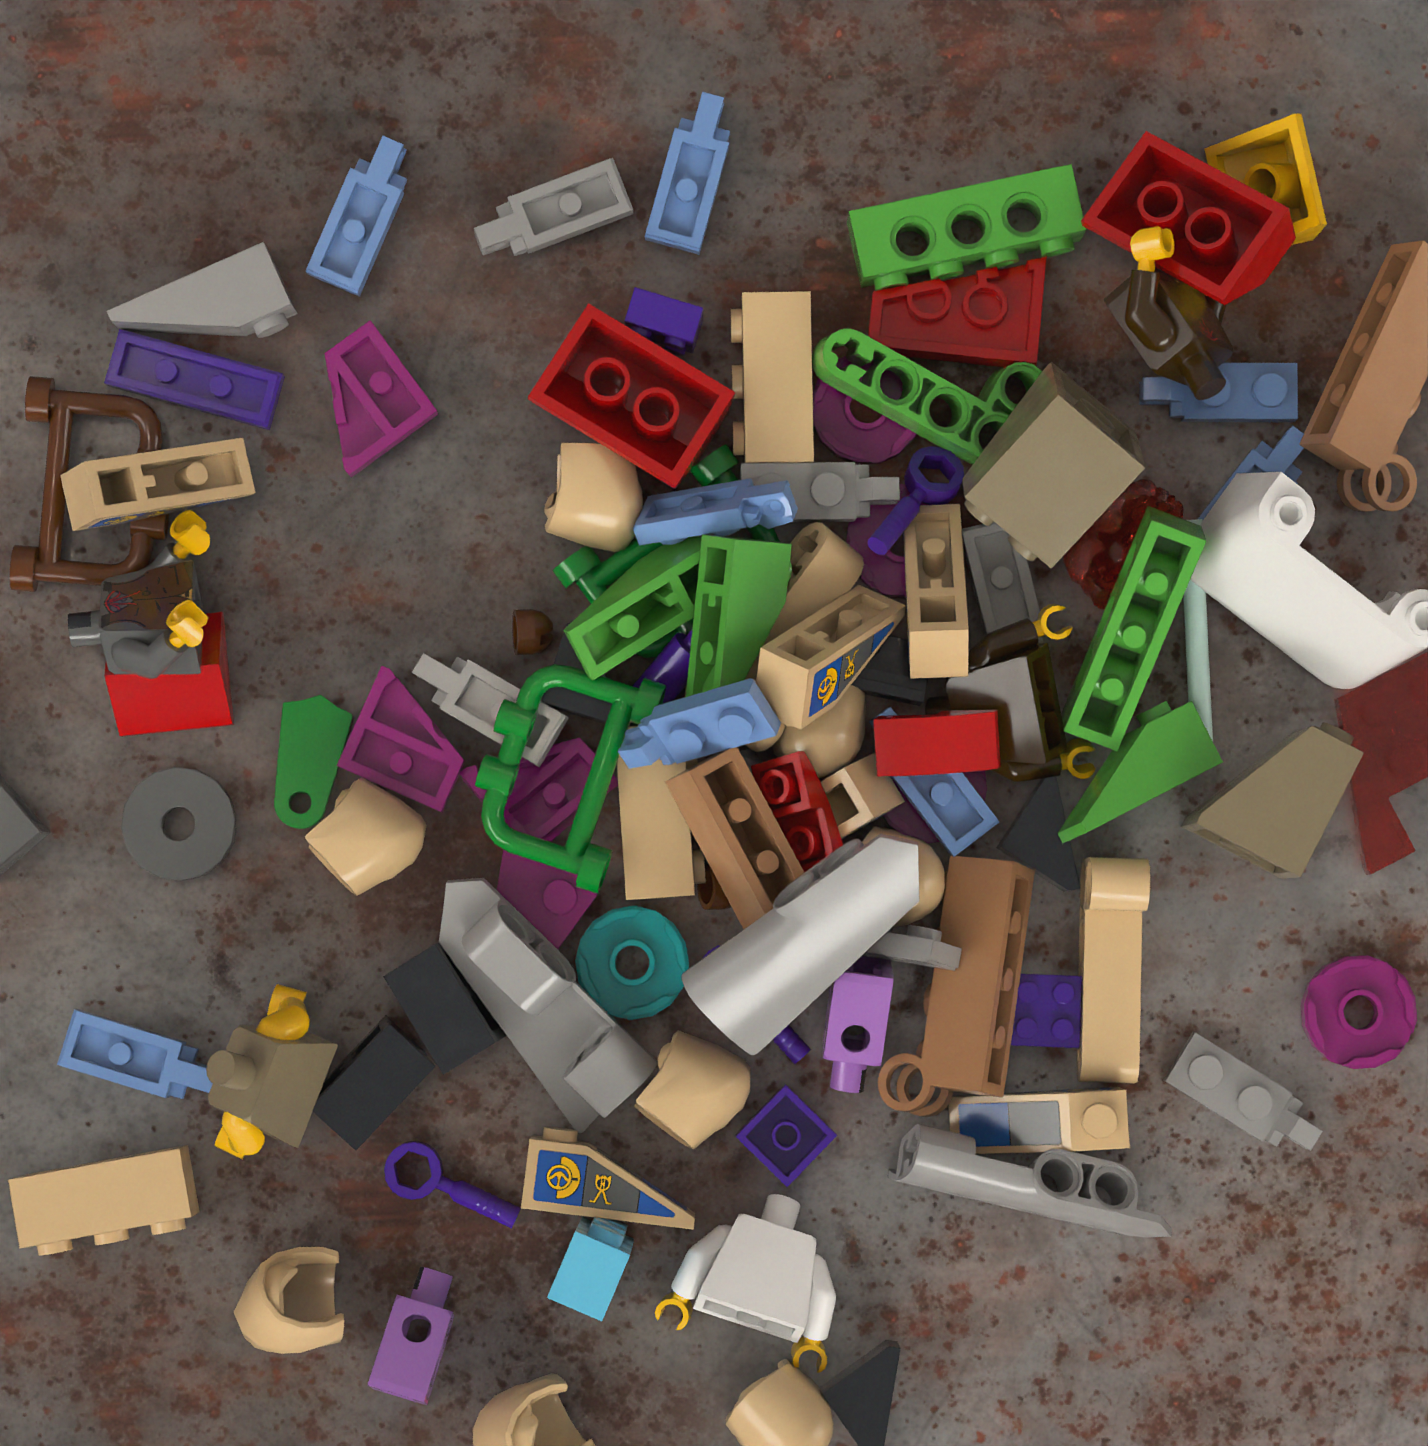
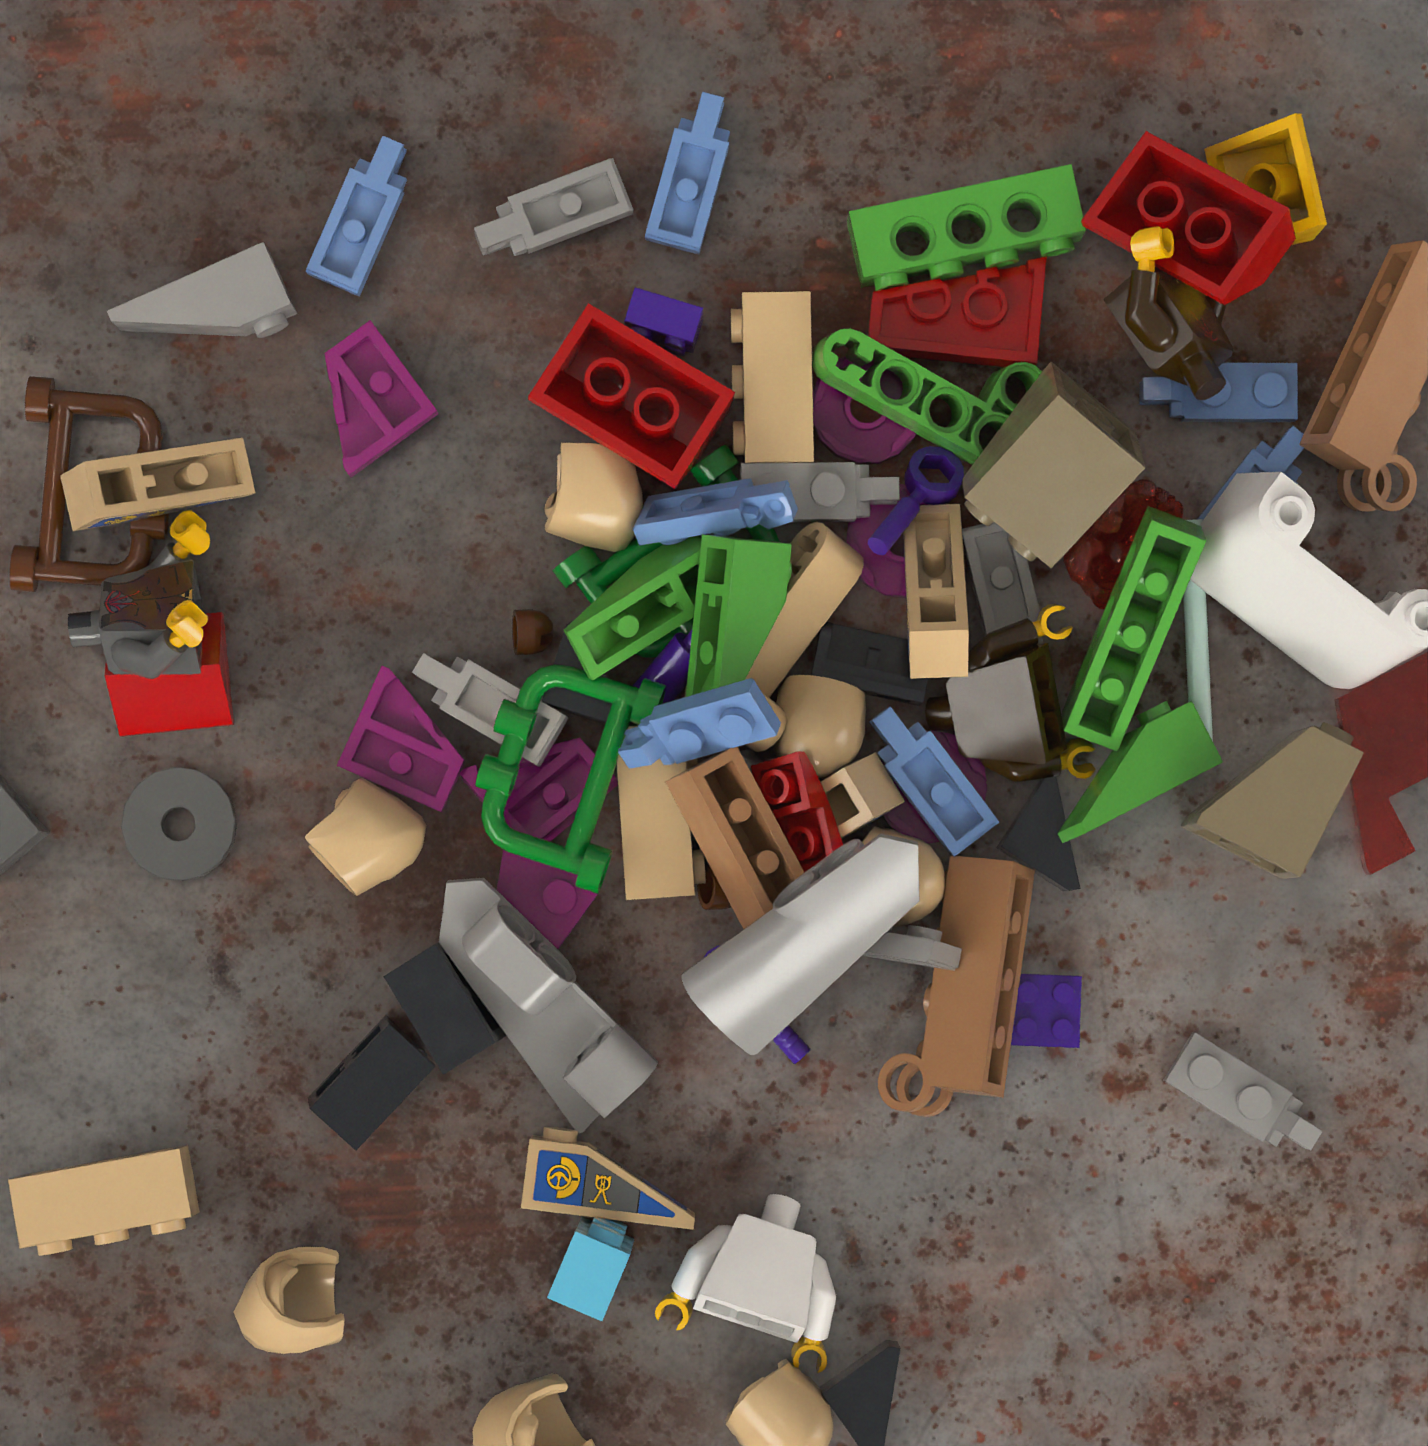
medium blue hinge [57,1009,213,1099] -> none
dark purple tile [104,329,285,430] -> none
dark tan torso [206,984,338,1160] -> none
green piece [274,695,354,829] -> none
medium lavender torso [368,1267,454,1405] -> none
dark purple piece [384,1141,521,1229] -> none
teal tile [575,906,689,1020] -> none
tan piece [634,1030,751,1150] -> none
dark purple piece [735,1084,837,1187] -> none
tan slope [756,585,906,730] -> none
medium lavender torso [822,956,894,1093] -> none
red slope [873,710,1001,777] -> none
light grey panel [887,1124,1172,1237] -> none
slope [948,1087,1130,1154] -> none
tan beam [1076,857,1150,1083] -> none
magenta tile [1301,955,1417,1069] -> none

